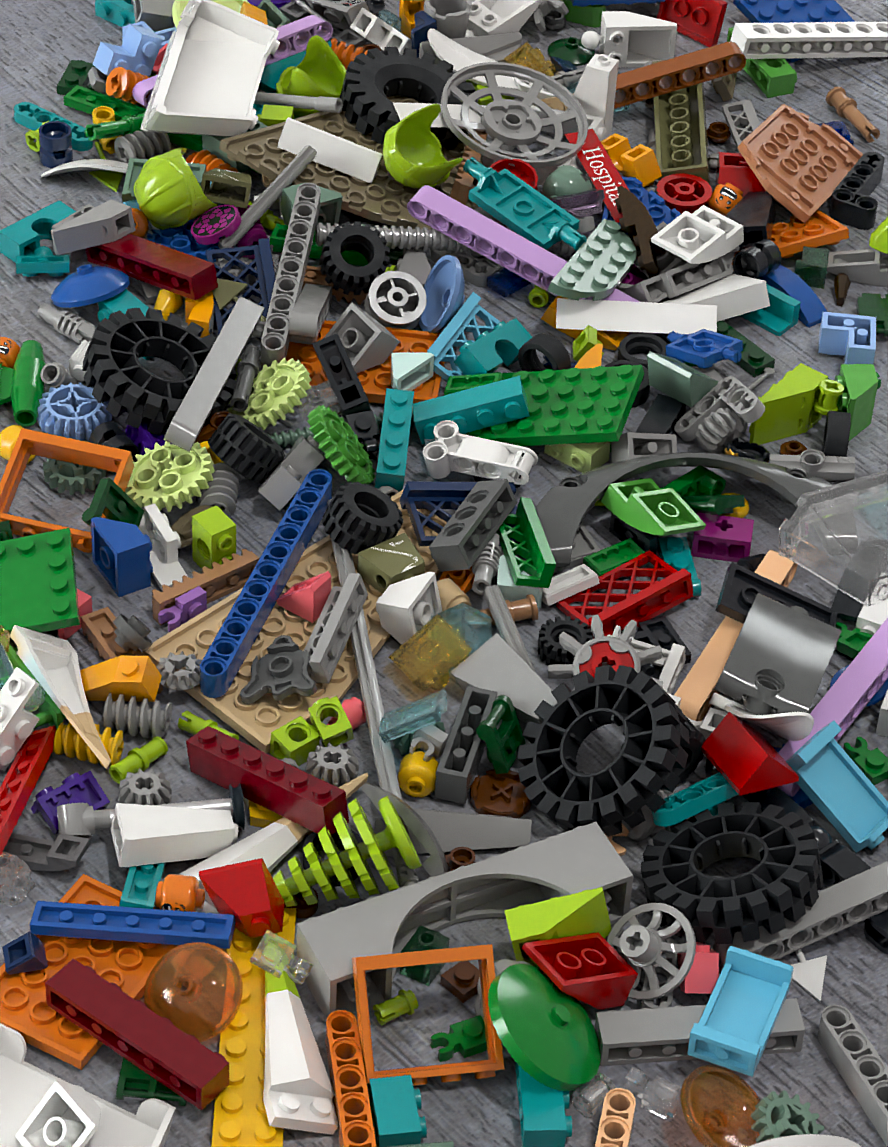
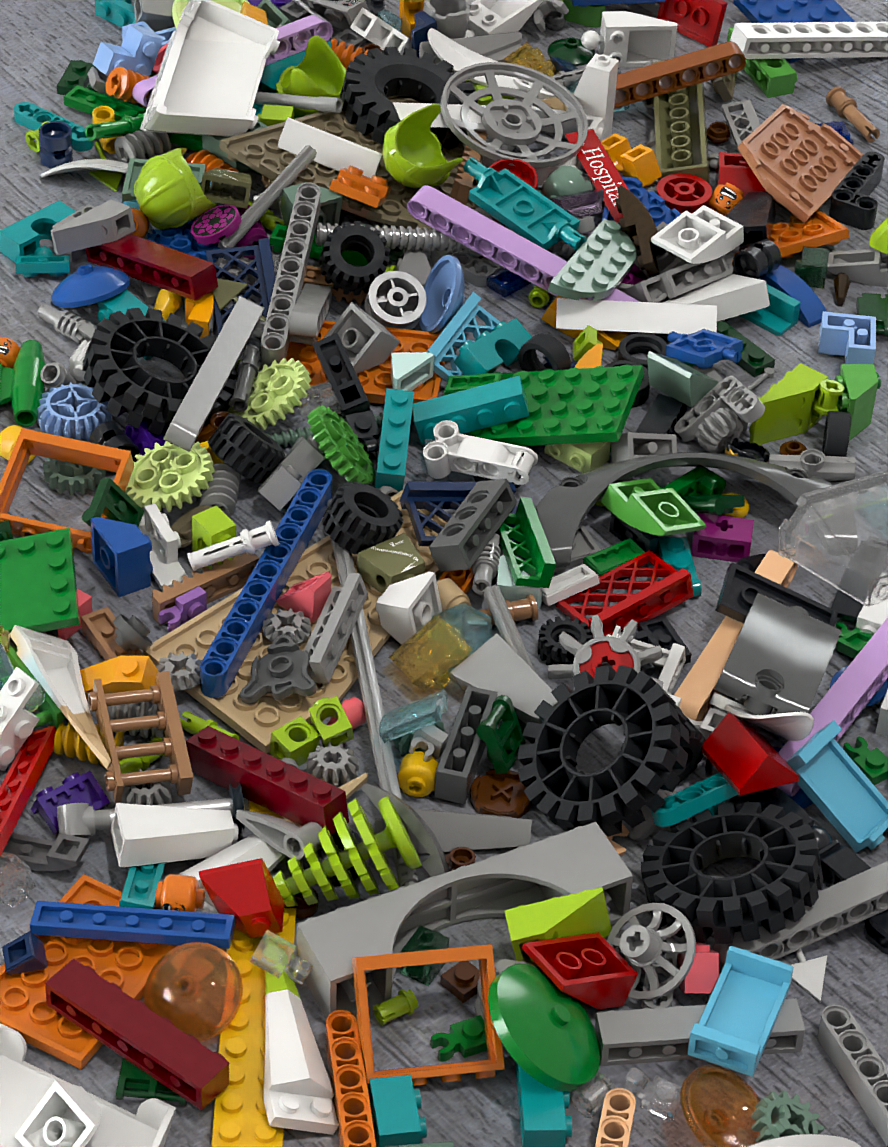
none -> medium nougat fence [88,671,193,803]
none -> white pin [187,520,279,571]
none -> light grey piece [236,809,323,860]
none -> light grey gear [263,608,311,644]
none -> orange slope [329,165,392,208]

